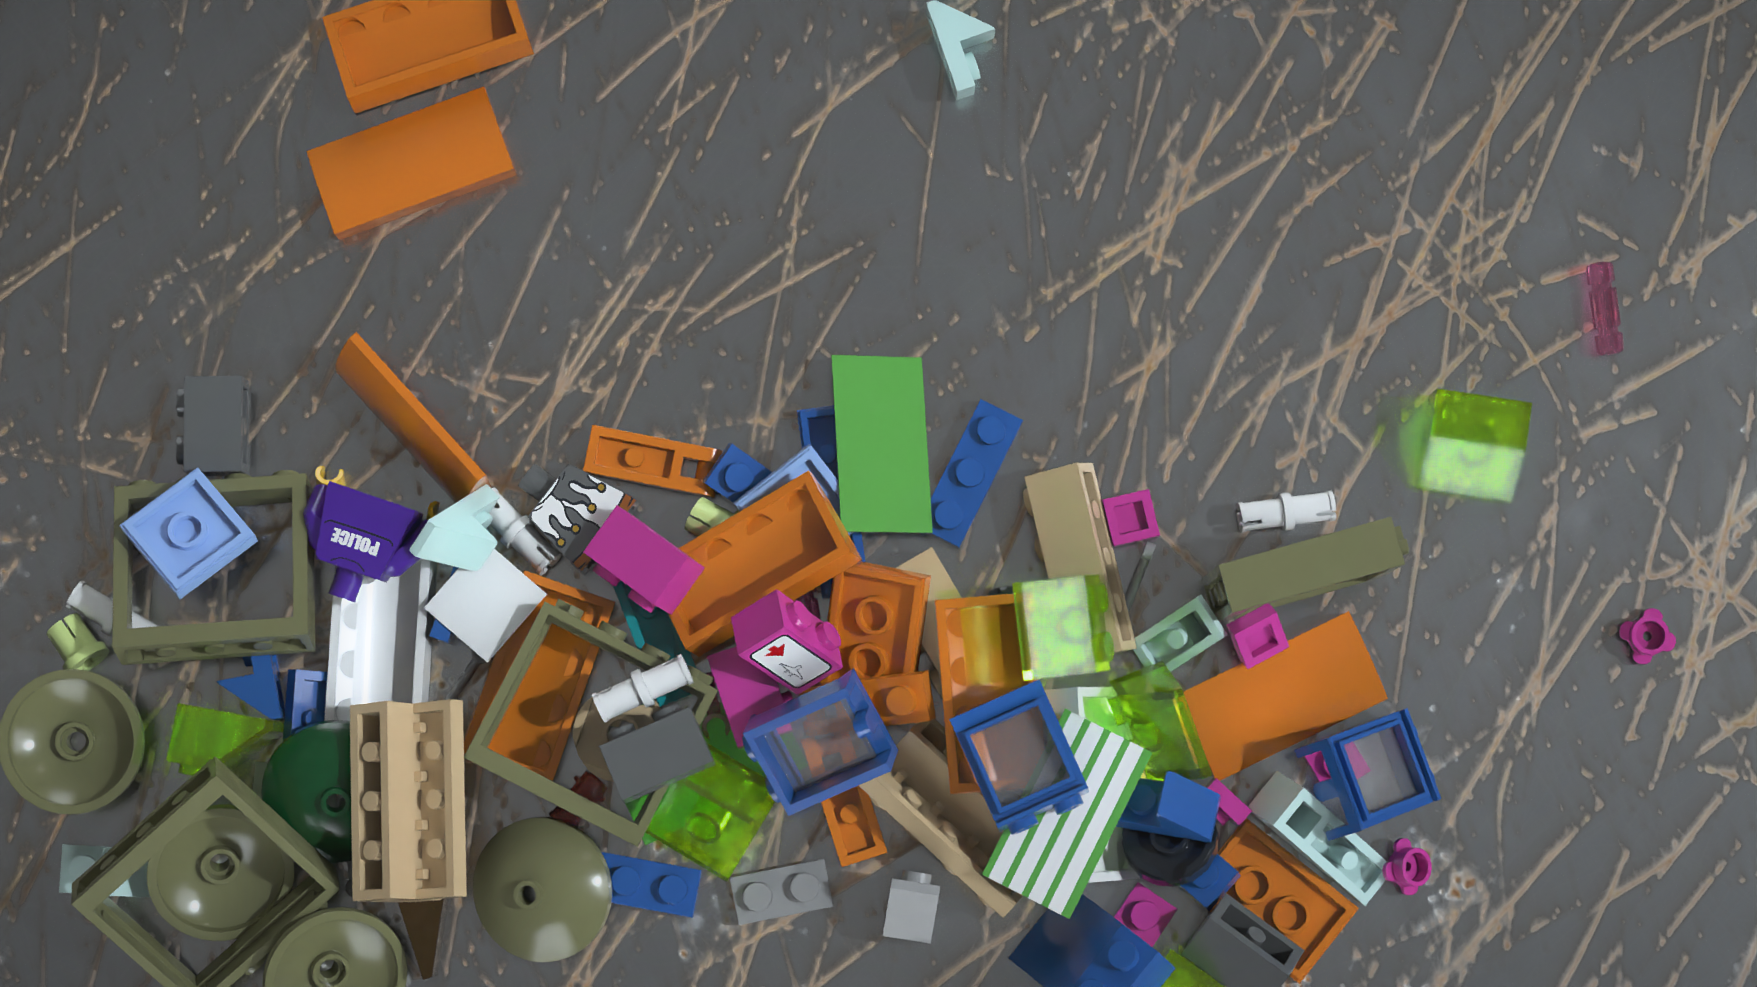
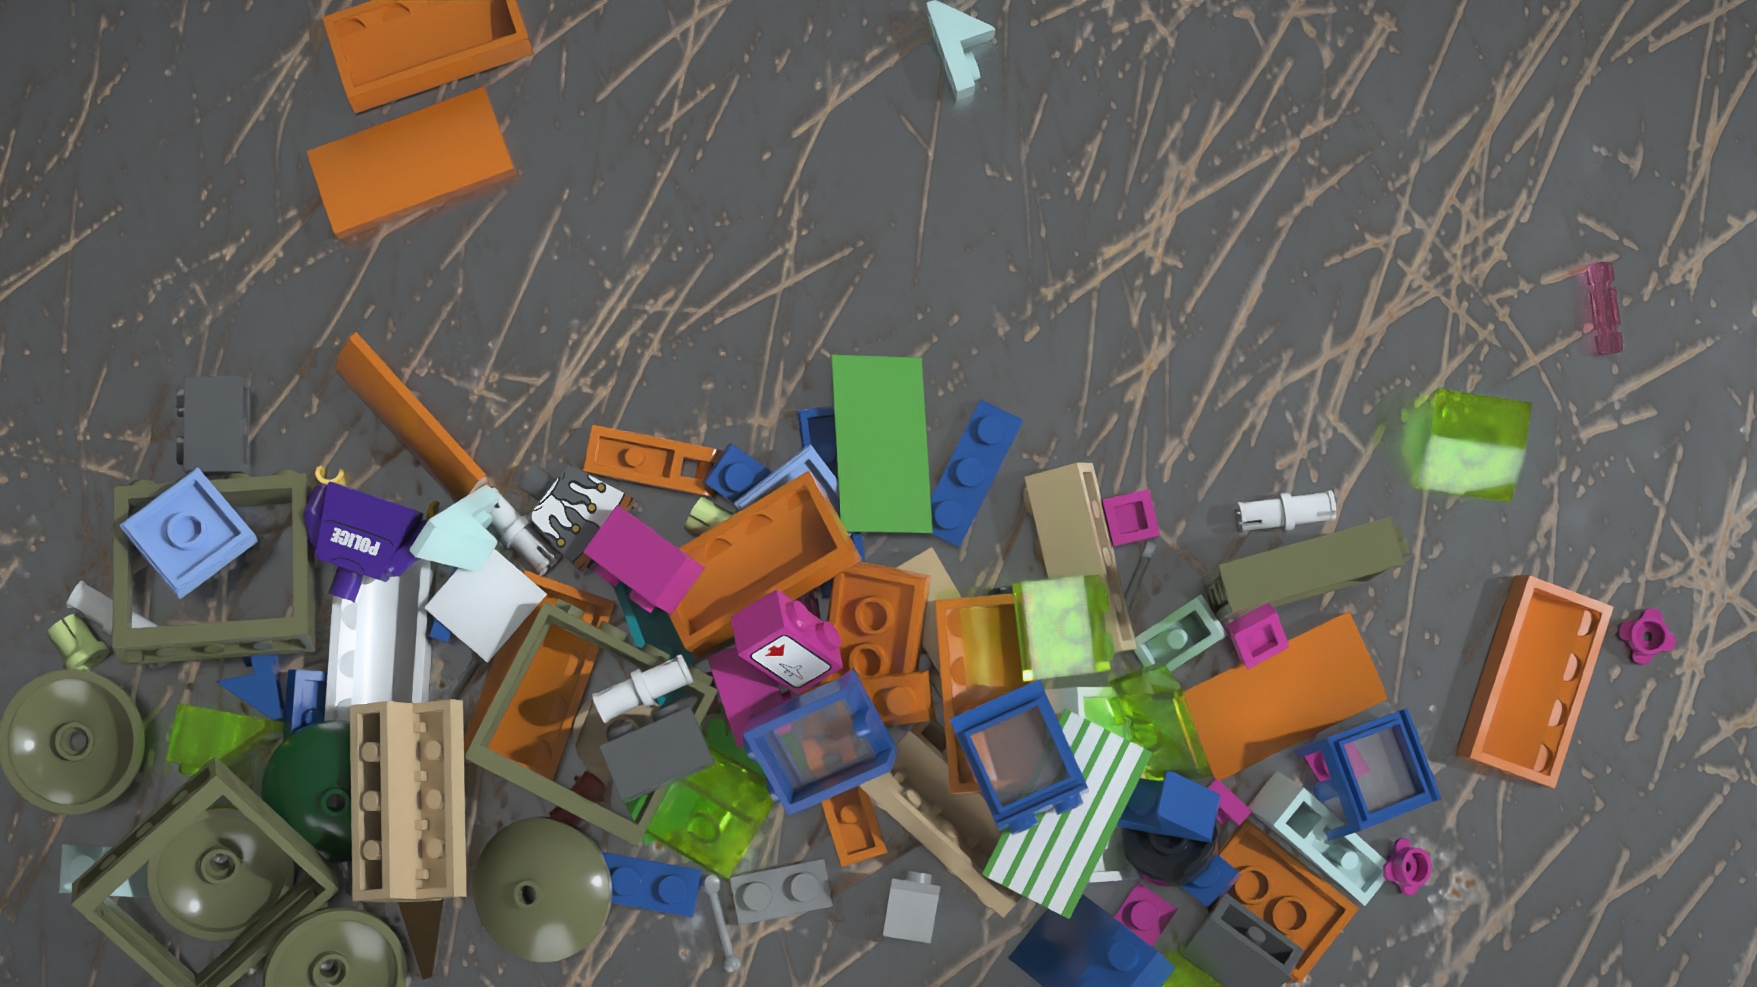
none -> light grey hinge [699,874,740,973]
none -> orange slope [1455,575,1614,788]

